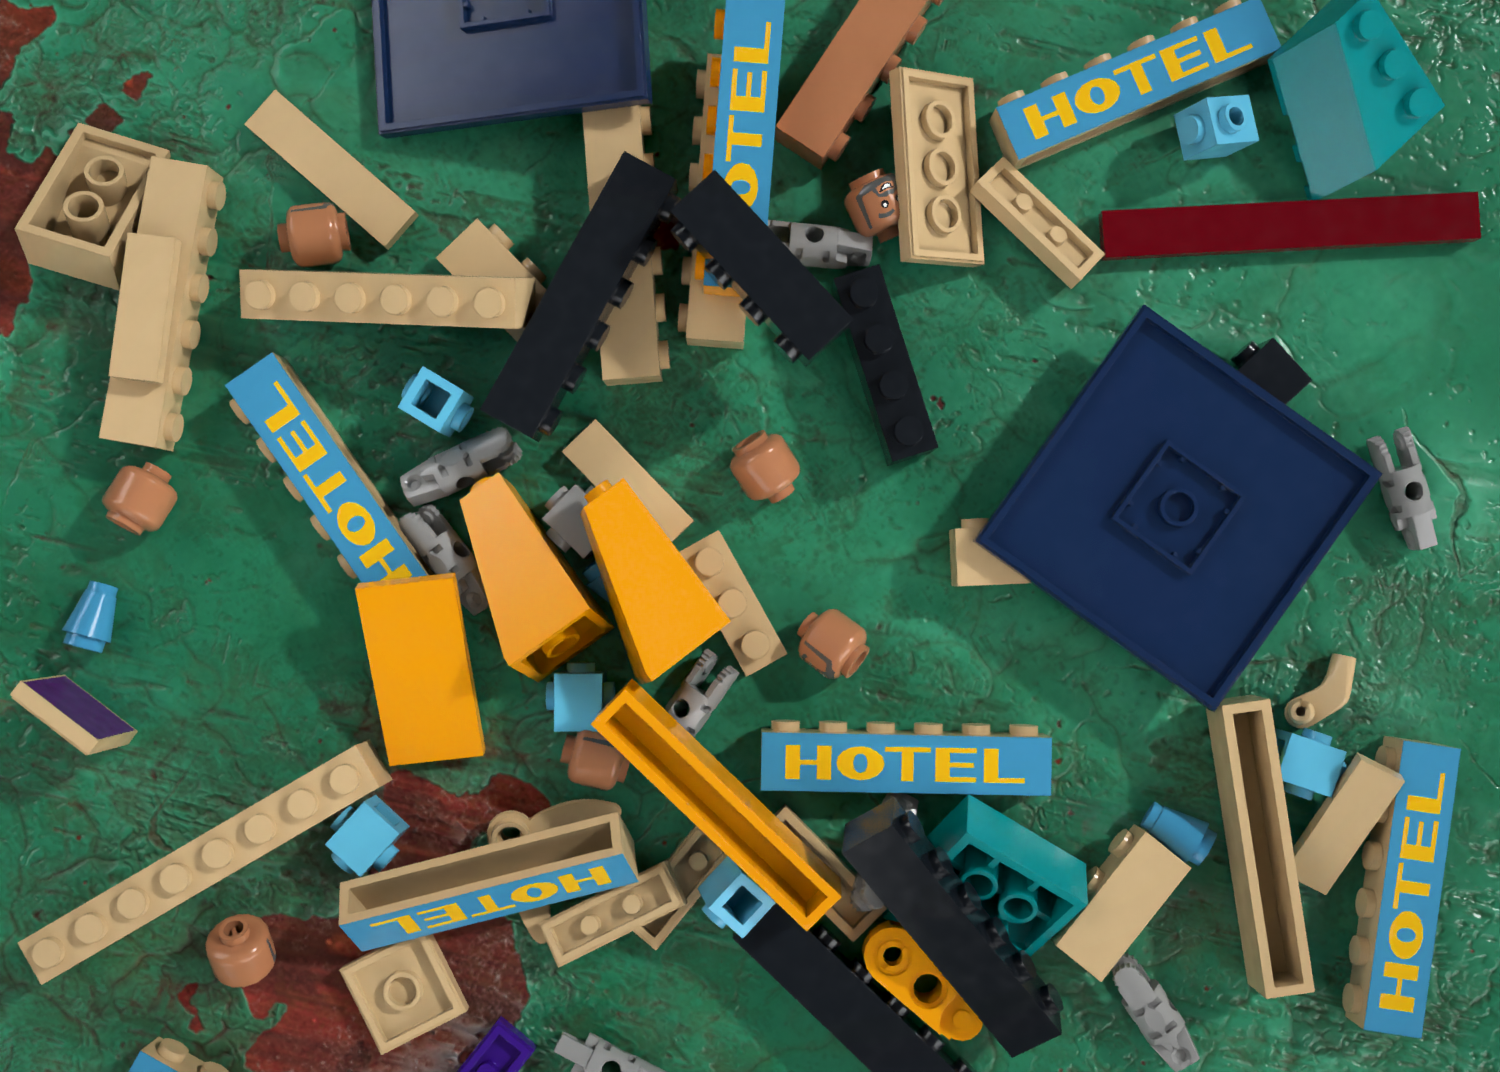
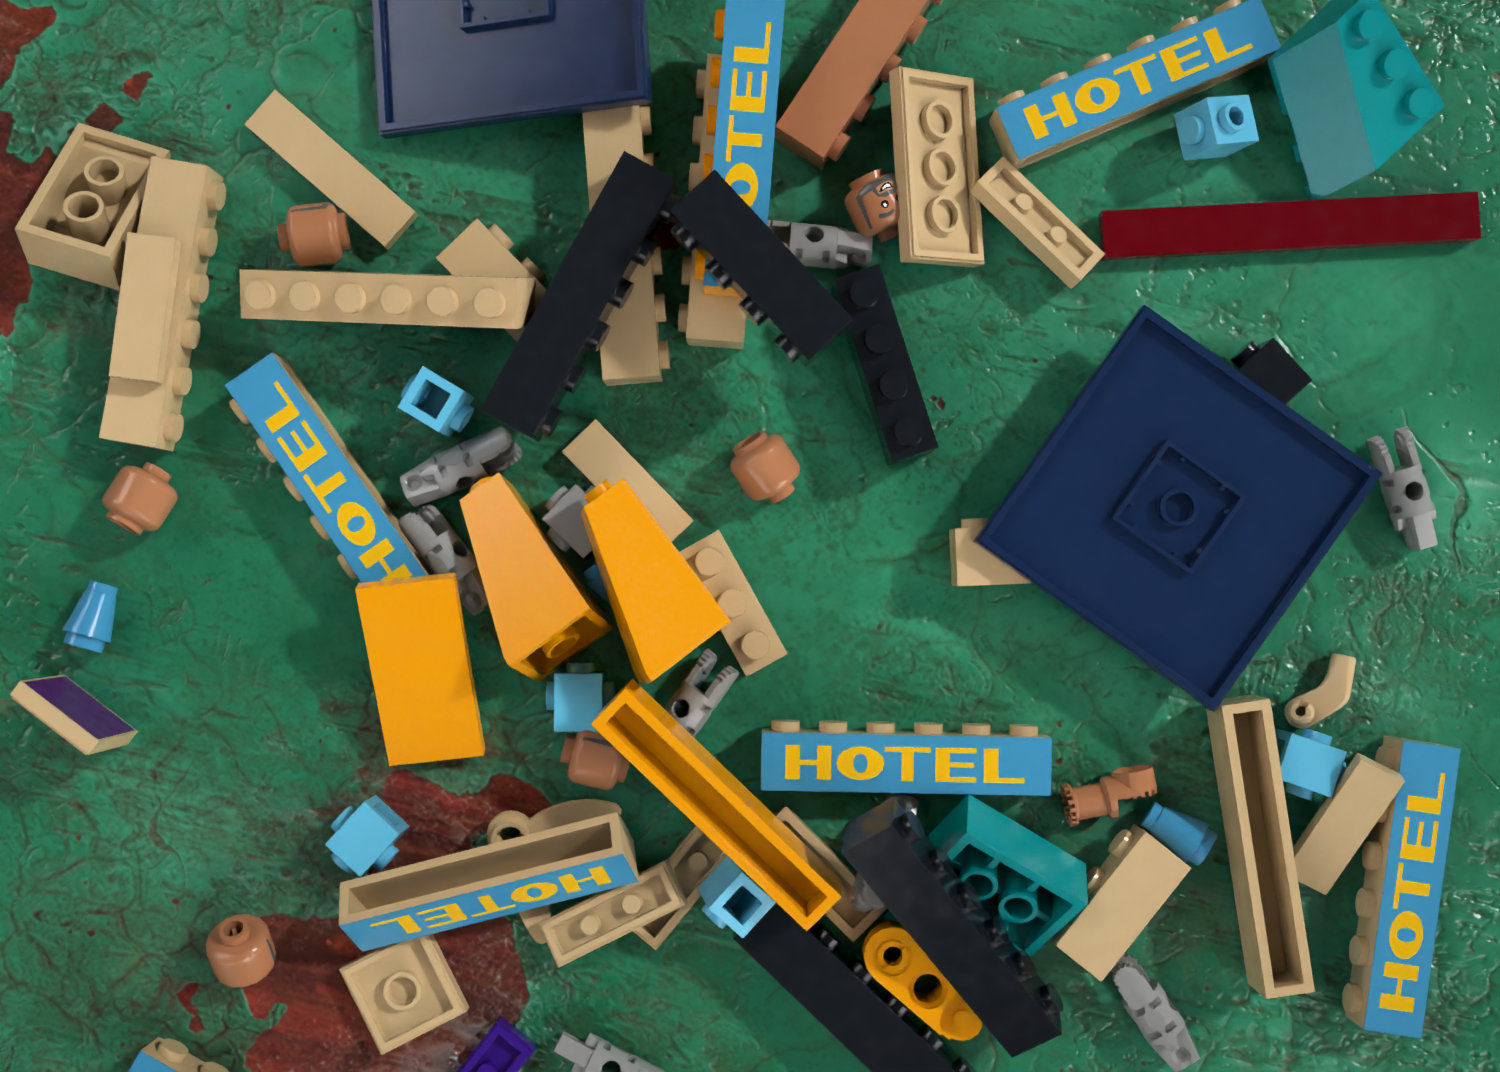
tan brick [18,739,393,985] -> none
nougat head [797,609,870,679] -> none
none -> nougat connector [1060,765,1158,827]

